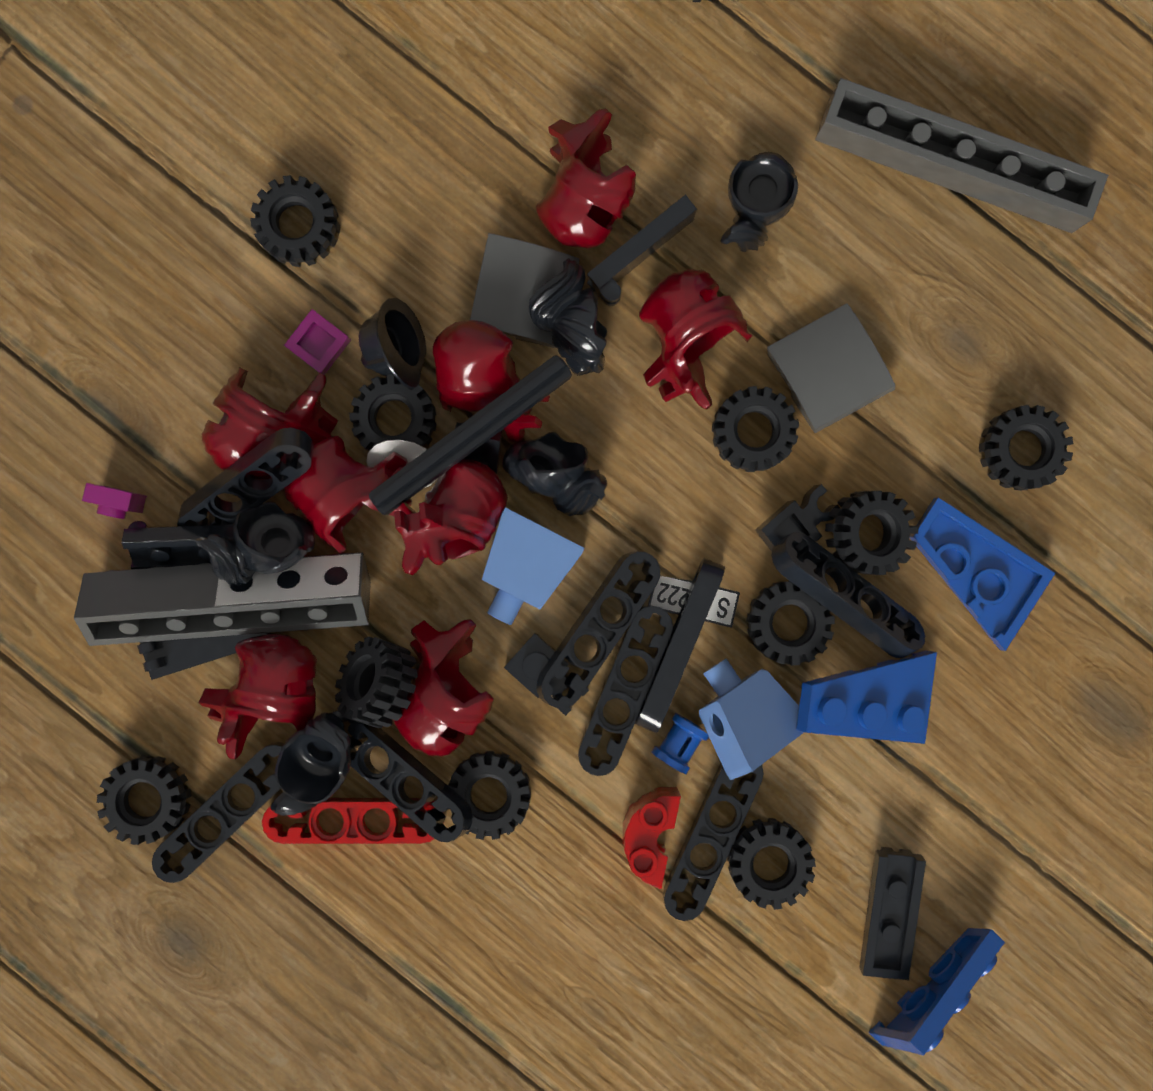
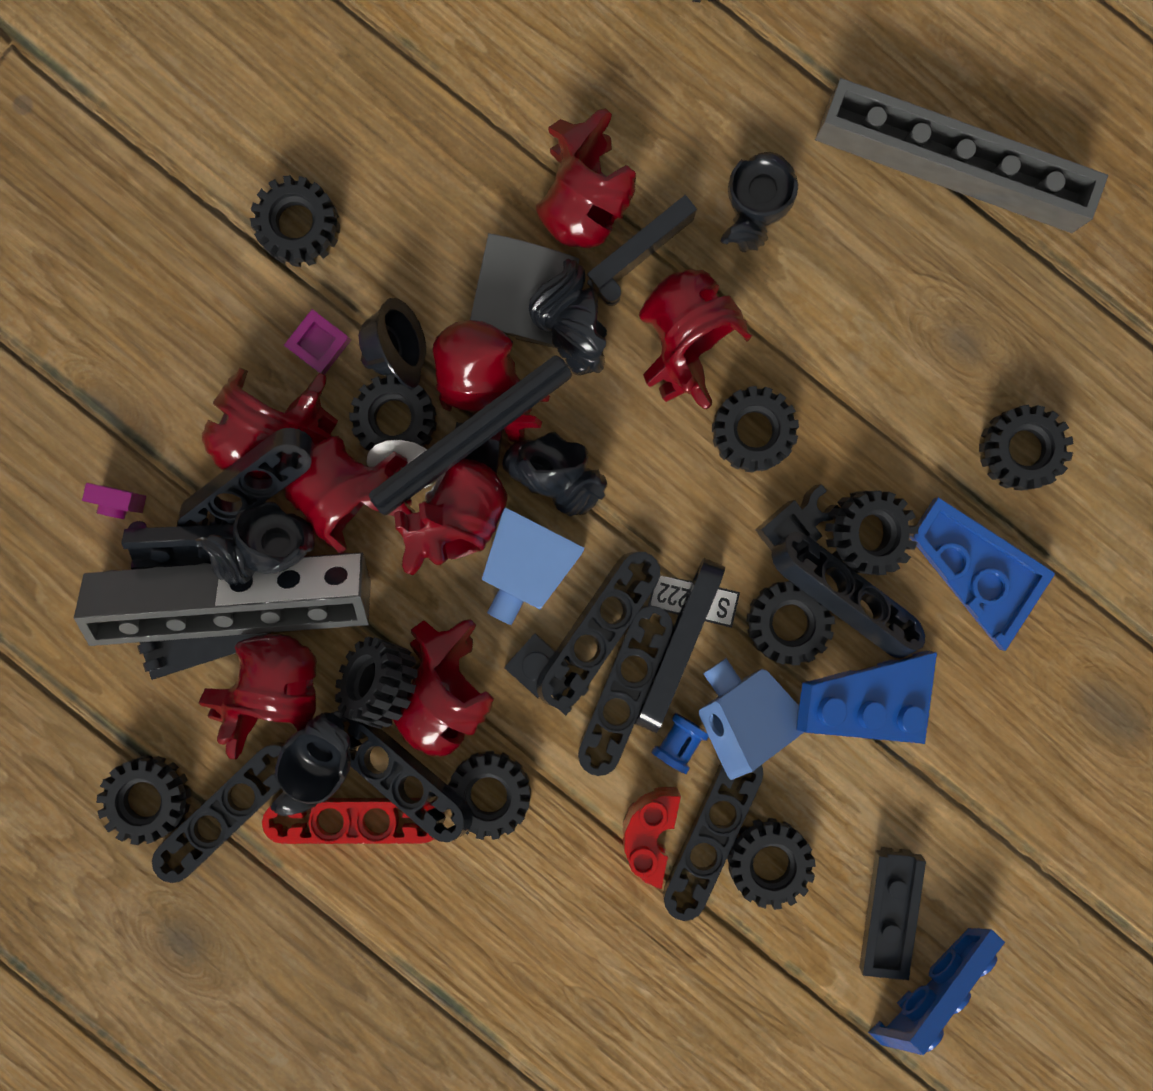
dark grey slope [767,303,896,433] -> none

